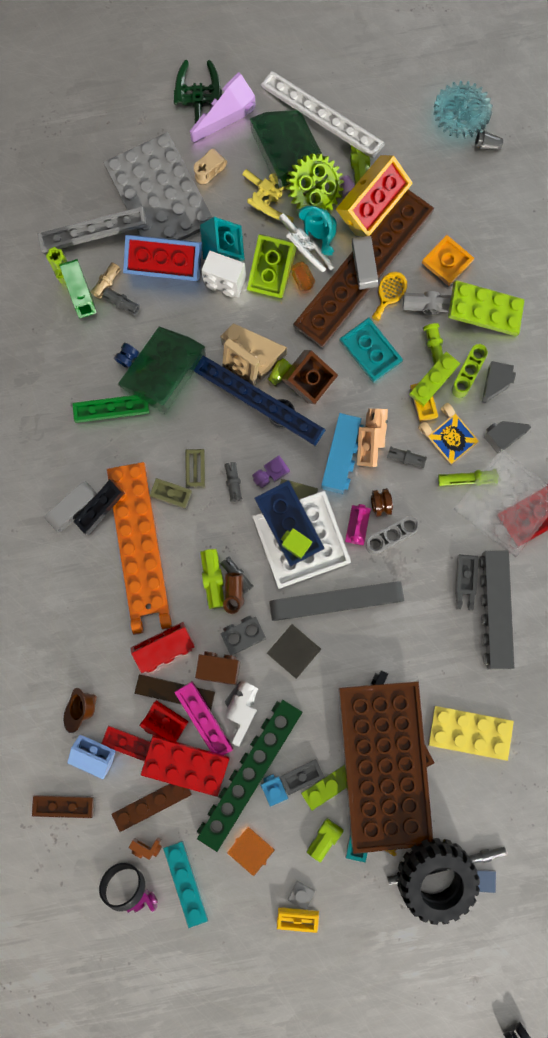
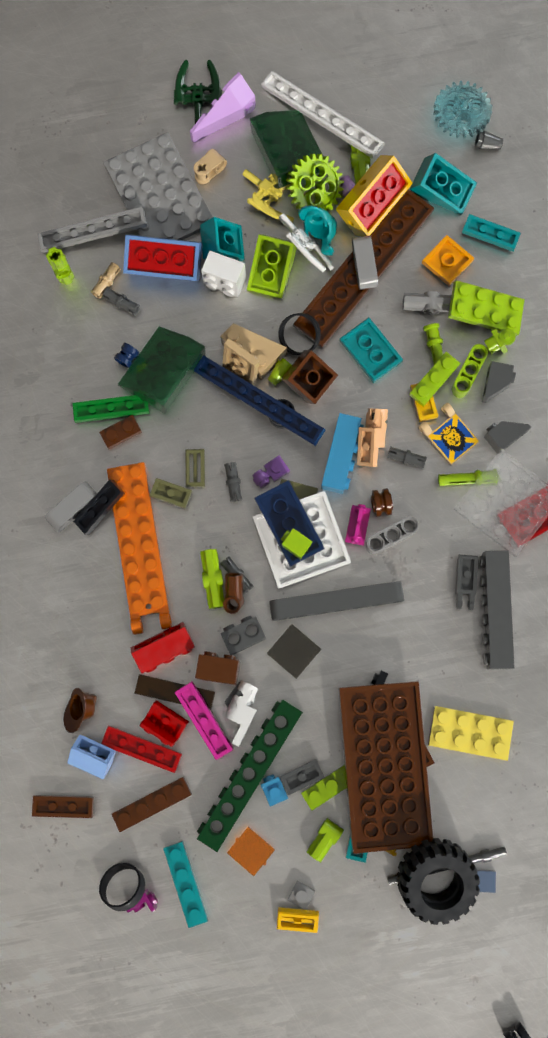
slope [59,259,97,319] -> none
dark orange bracket [128,838,162,860] -> none
red plate [141,735,229,797] -> none
clear orange brick [291,262,315,291] -> none
yellow piece [372,272,407,321] -> none
none -> reddish brown plate [99,415,142,449]
none -> black tyre [278,313,321,355]
none -> teal slope [410,153,477,215]
none -> teal plate [462,214,521,252]
none -> lime hips [484,329,516,355]

